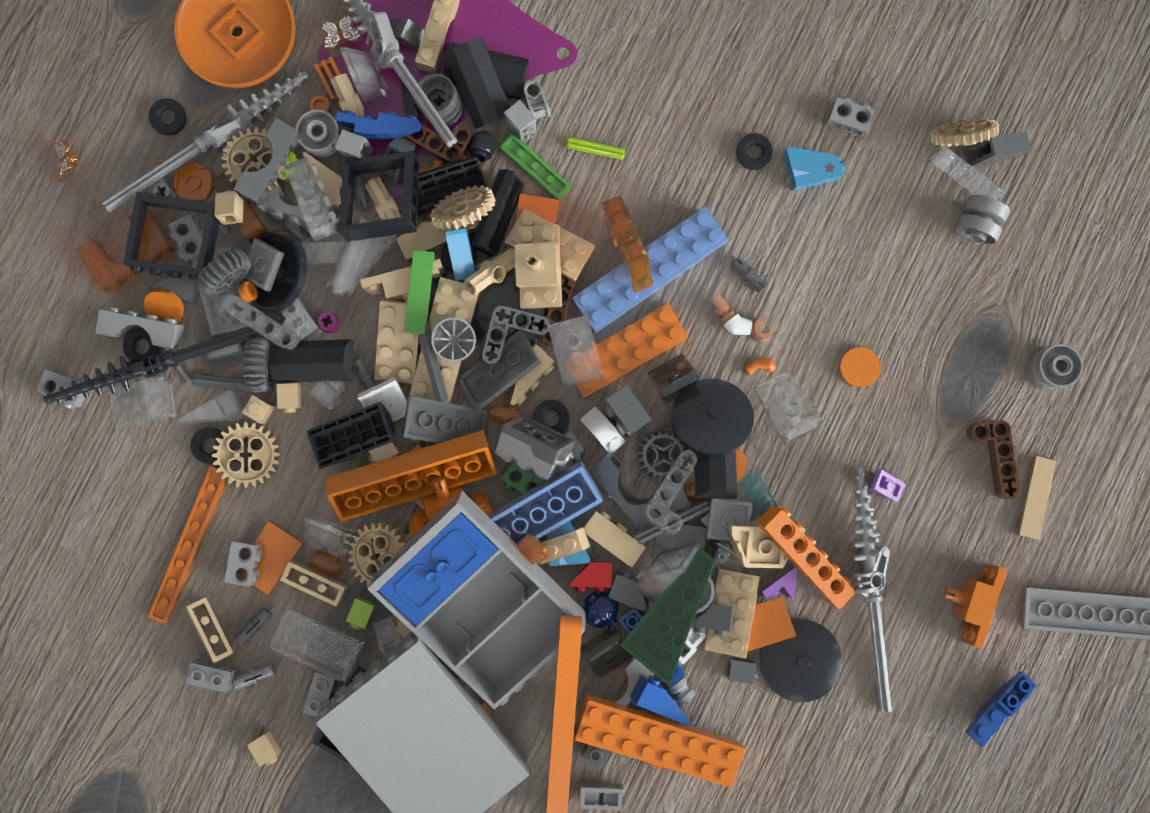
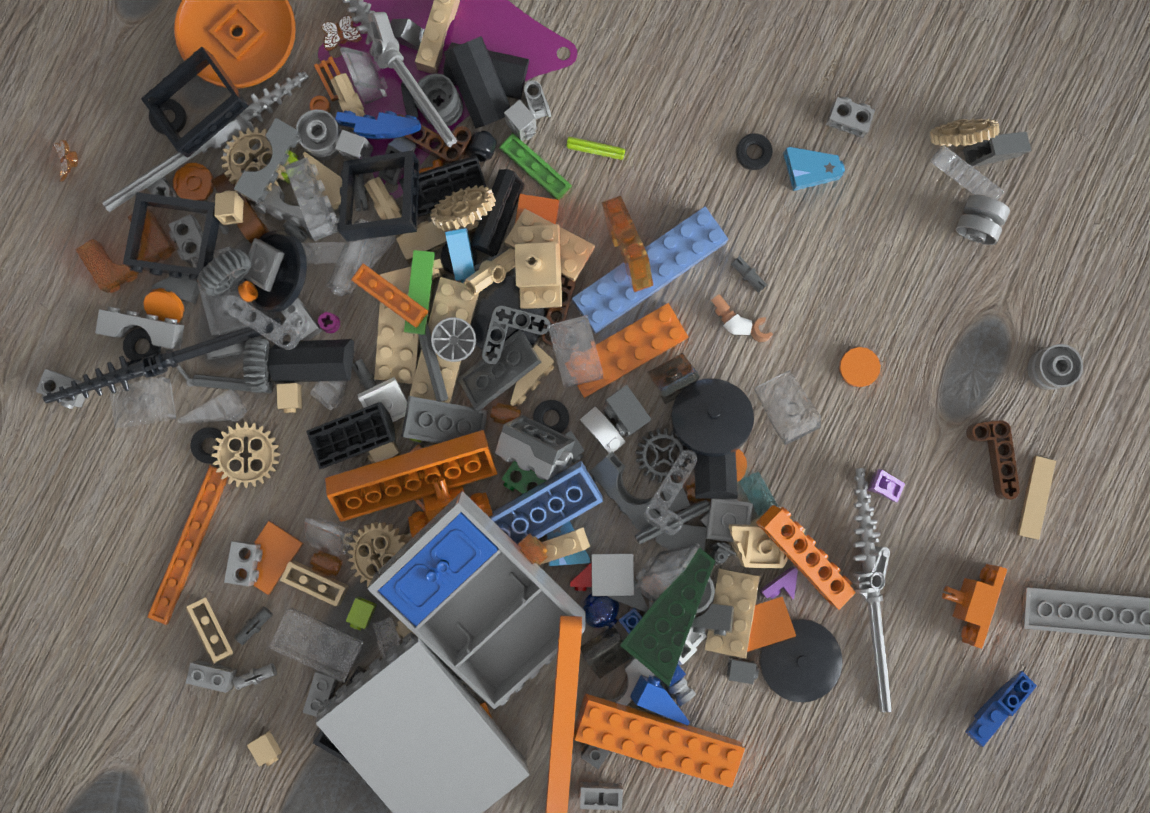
tan brick [242,395,275,424] -> none
tan brick [584,510,646,567] -> none
orange arm [744,357,776,376] -> none
none -> black window [141,47,249,158]
none -> orange tile [351,263,429,328]
none -> light grey tile [592,553,634,596]

